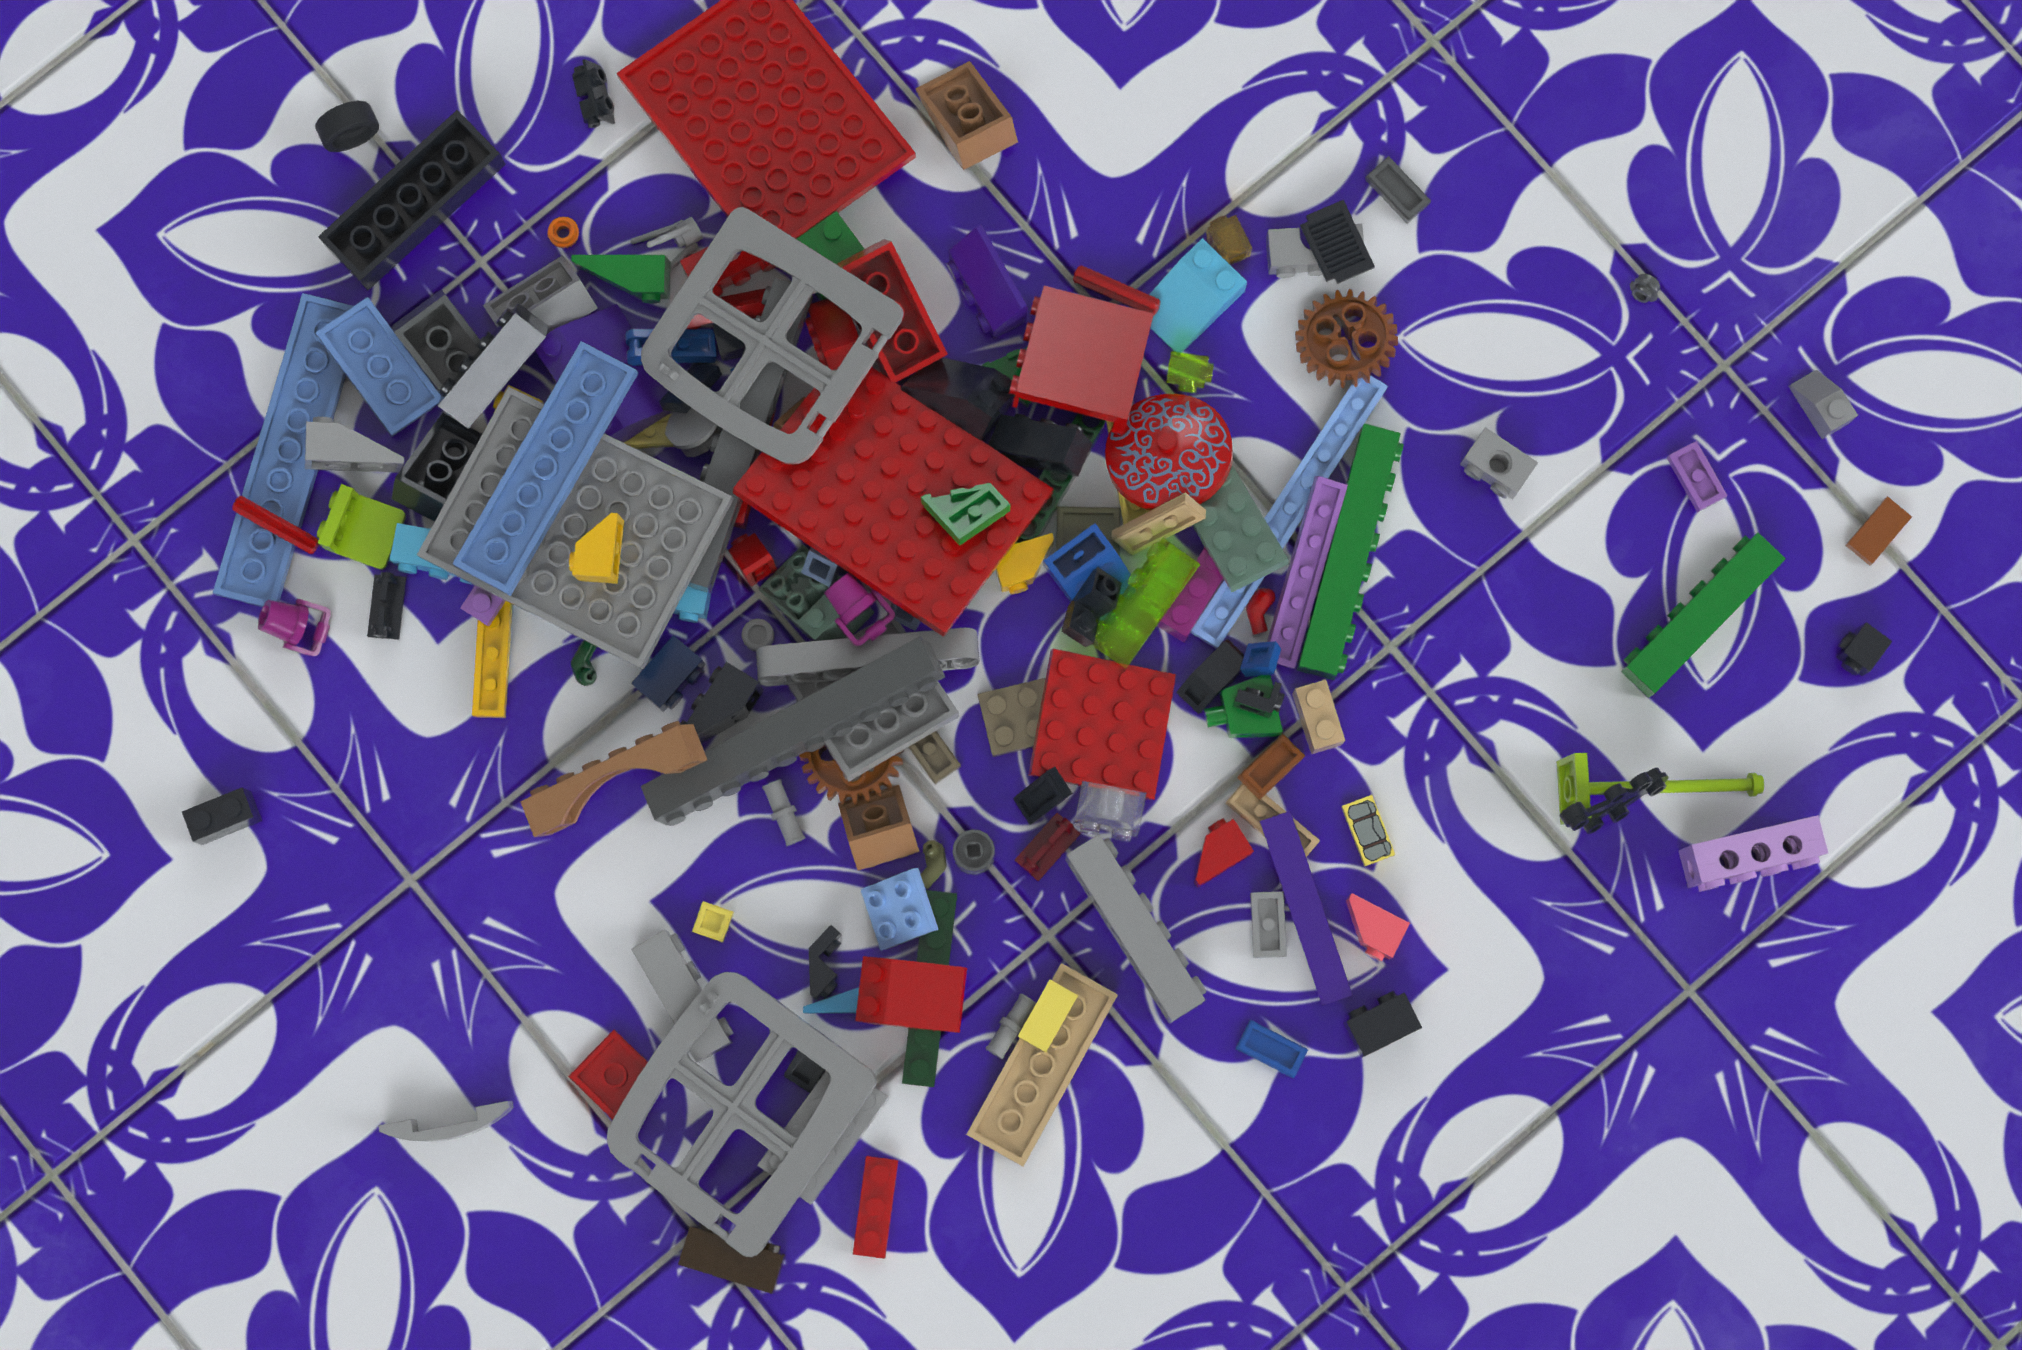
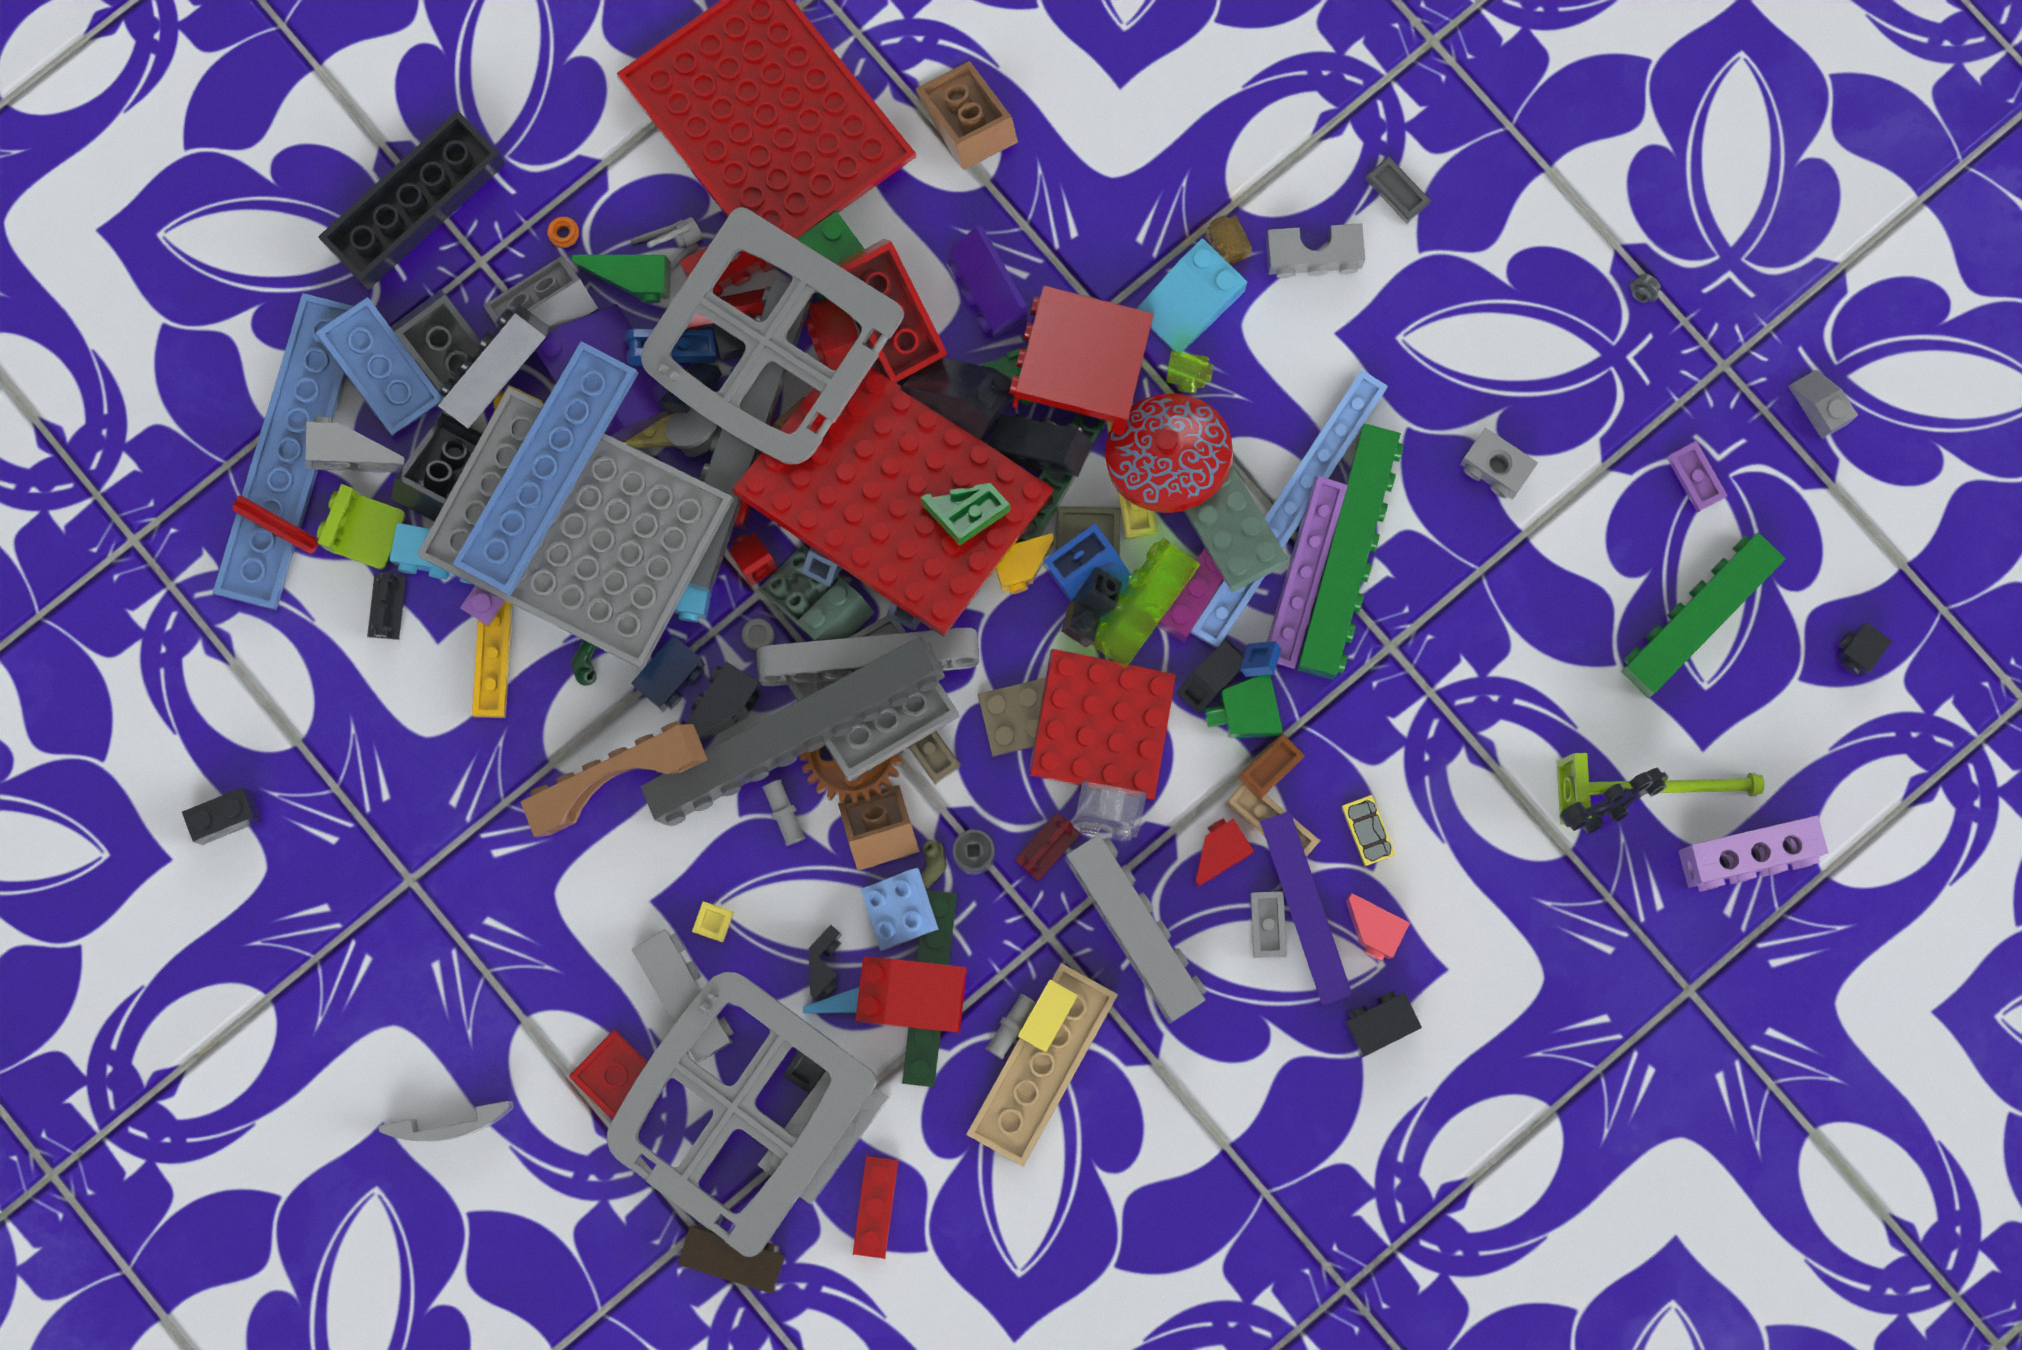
magenta piece [258,599,331,656] -> none
black tyre [315,100,379,152] -> none
yellow slope [569,513,624,584] -> none
black hinge [572,59,615,128] -> none
magenta piece [824,573,895,647] -> none
black tile [1013,767,1073,825] -> none
red axle [1073,265,1161,316] -> none
tan tile [1111,493,1206,555] -> none
black bracket [1233,682,1285,718] -> none
blue tile [1235,1020,1308,1079] -> none
red arm [1246,588,1276,635] -> none
tan brick [1292,680,1345,754] -> none
dark orange gear [1295,289,1398,388] -> none
black window [1300,200,1375,284] -> none
dark orange tile [1845,496,1912,566] -> none

